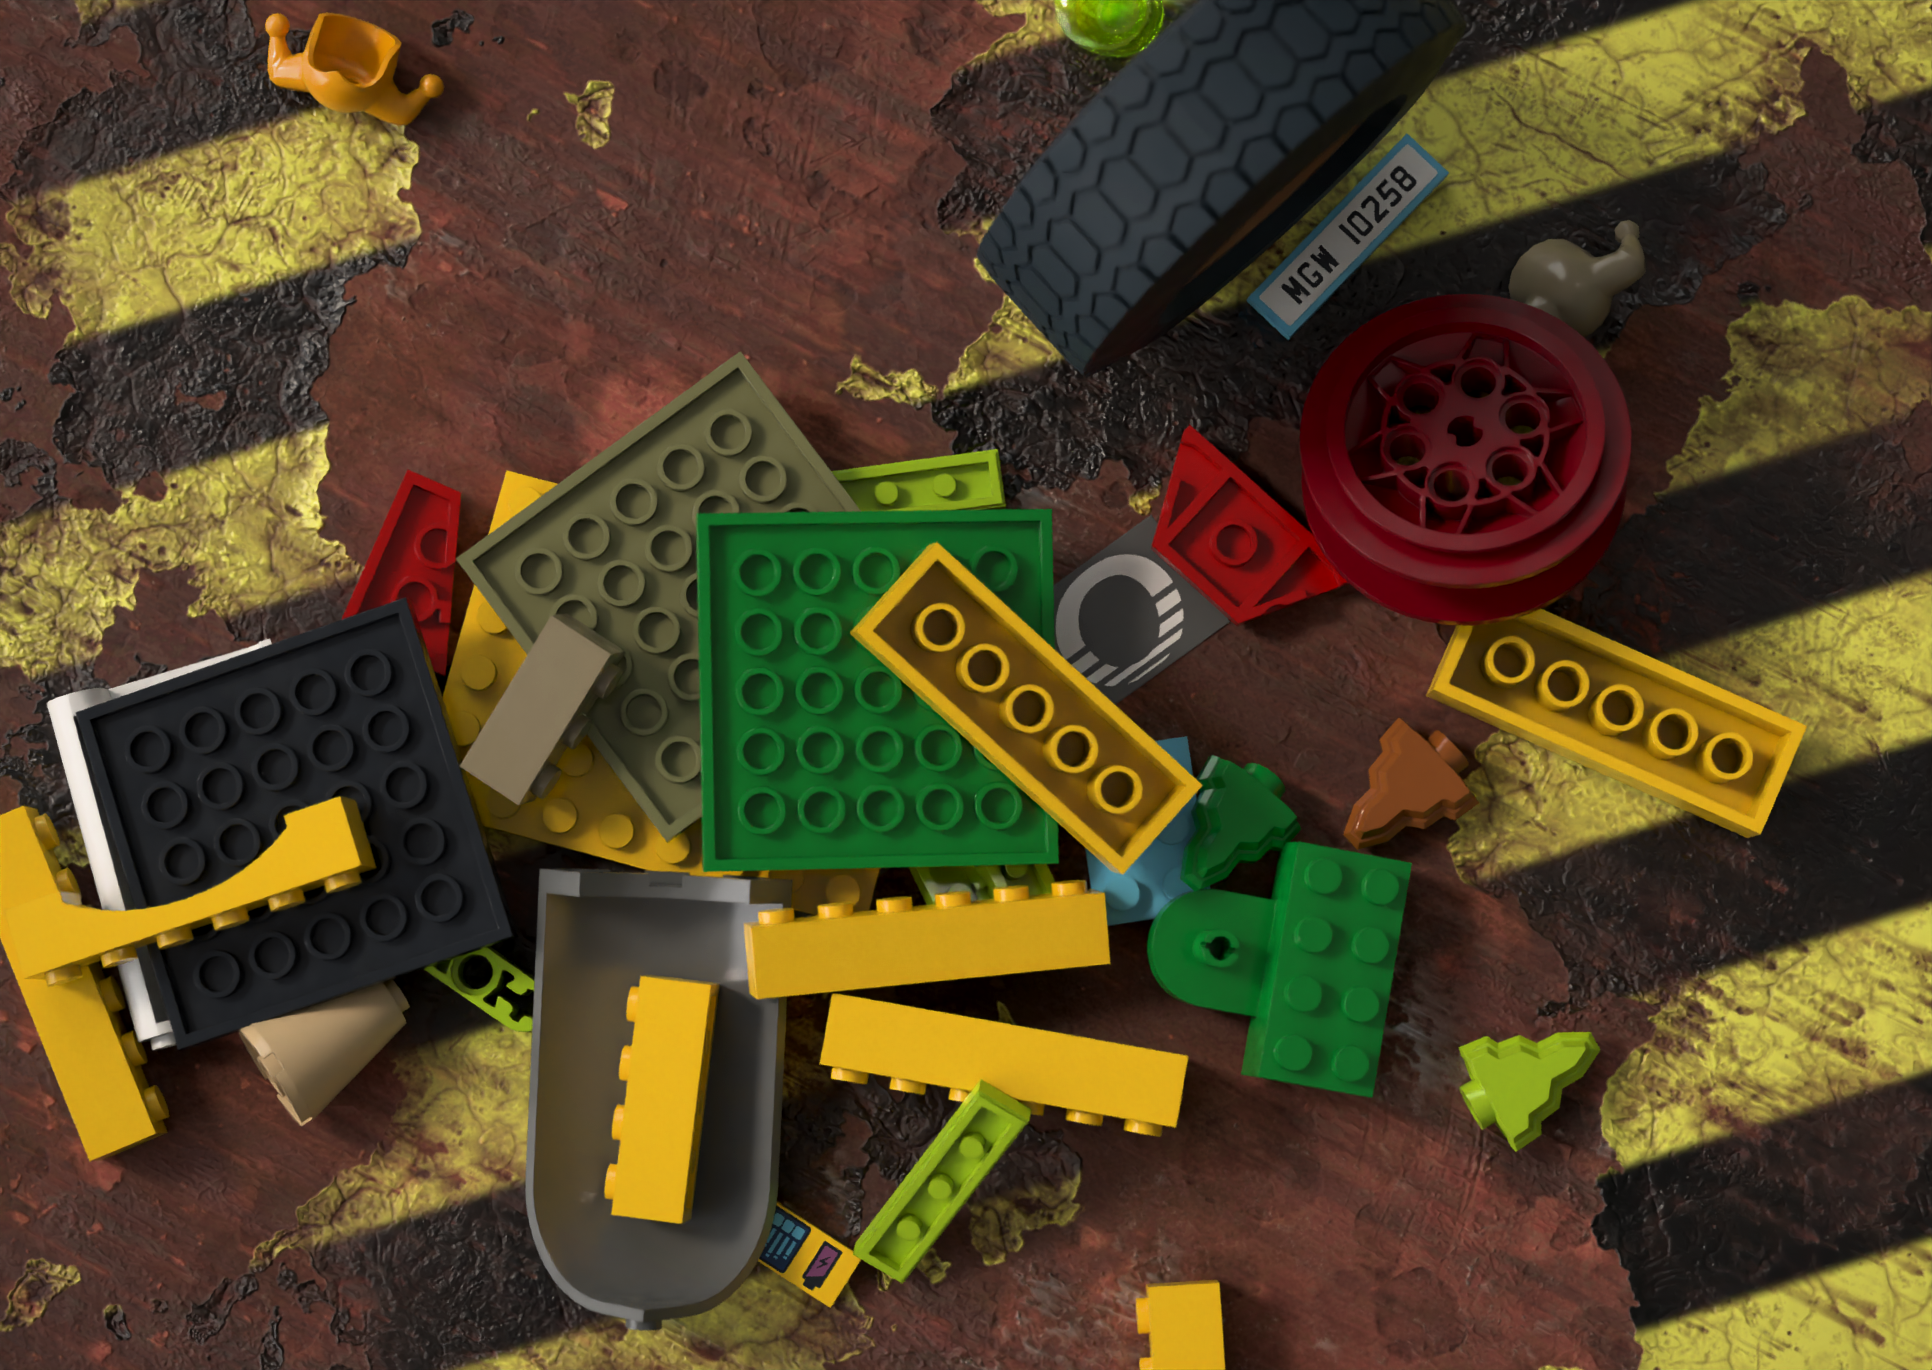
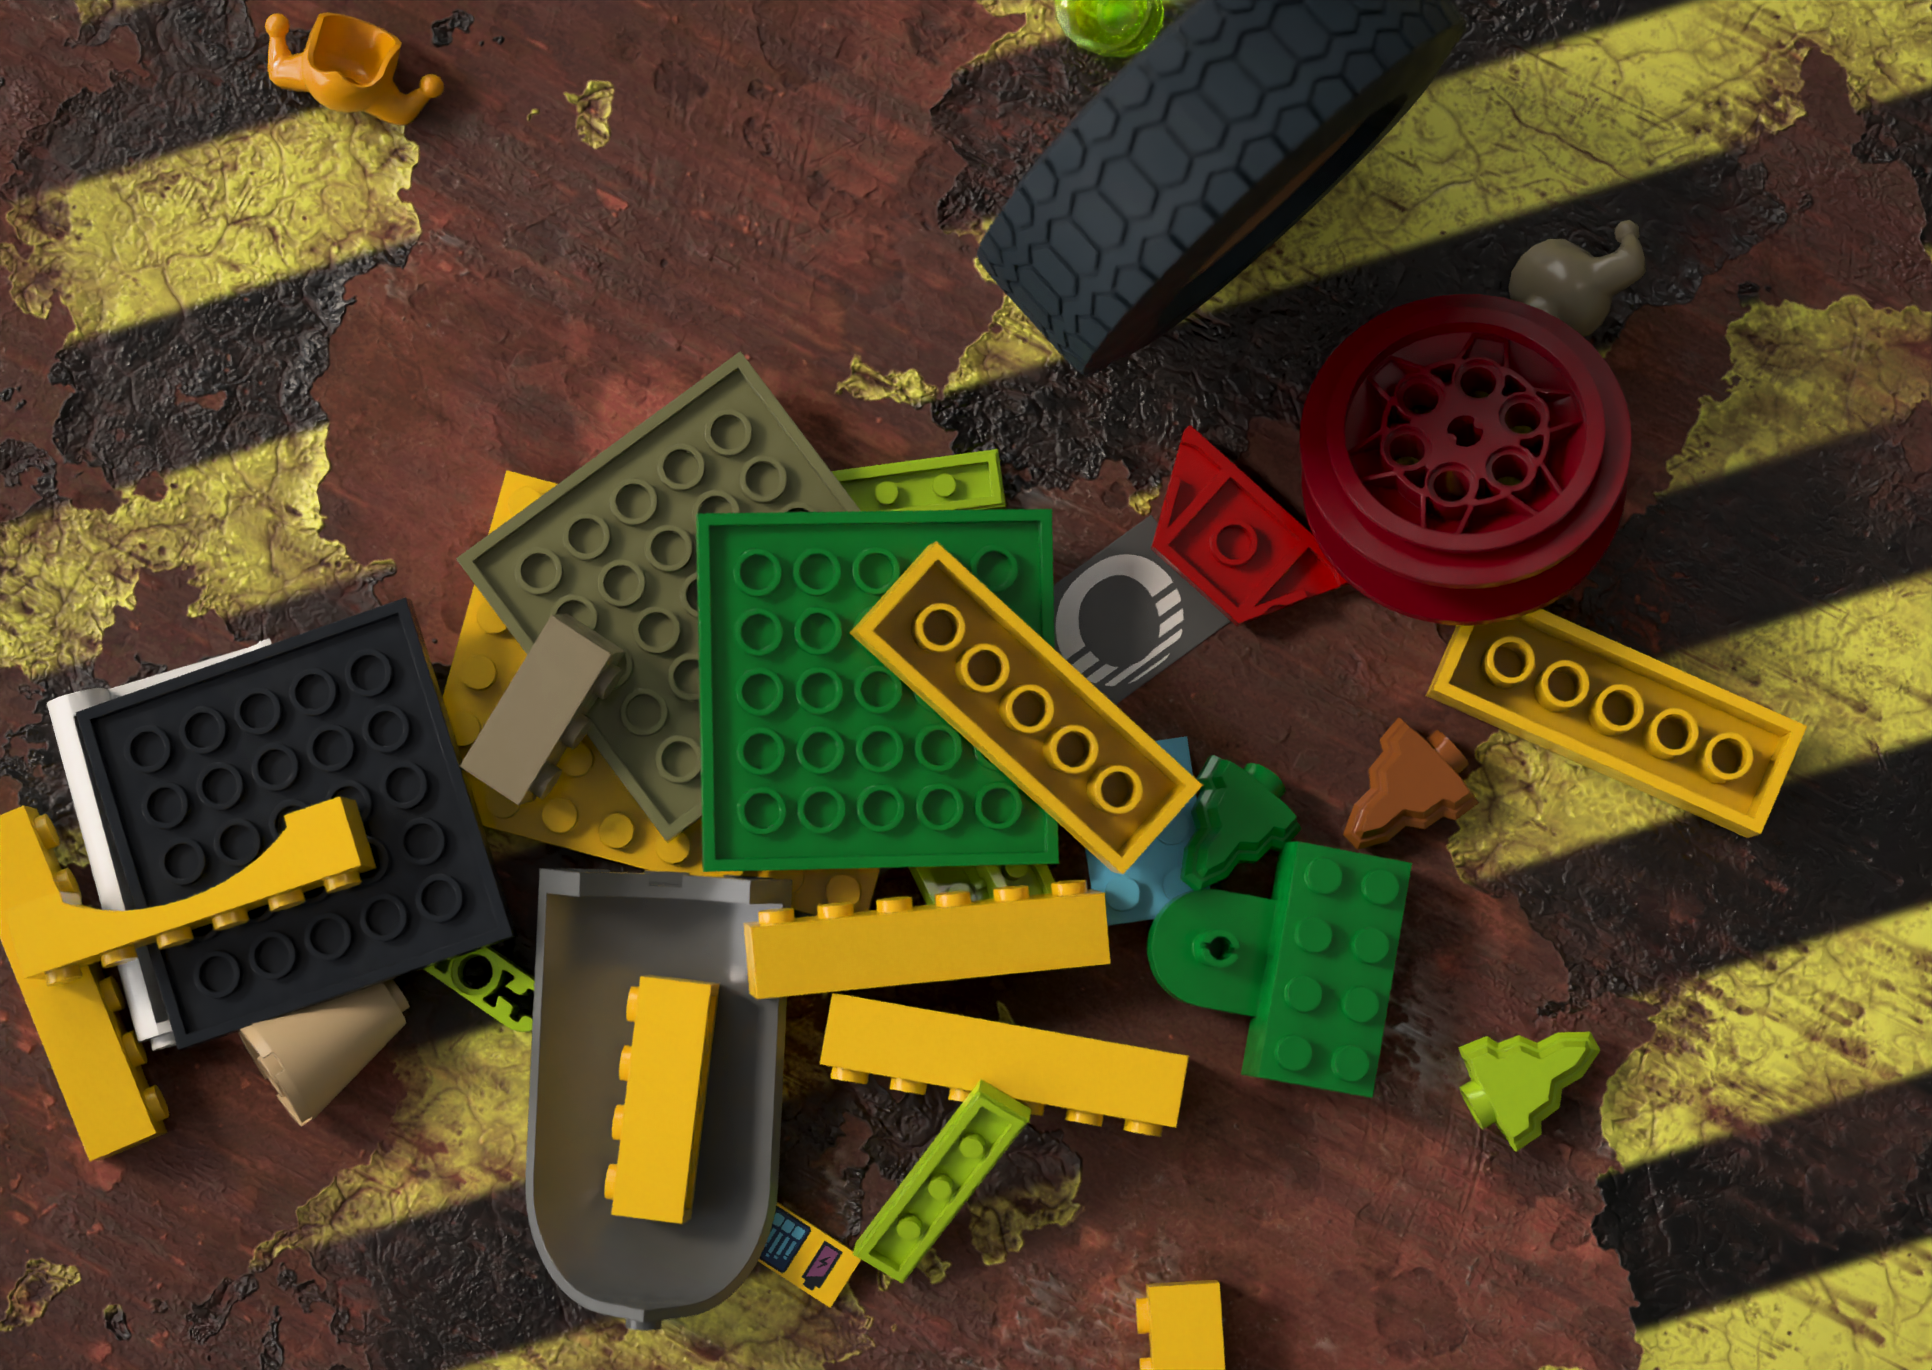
red wing [341,469,461,677] -> none
tile [1247,134,1449,341] -> none

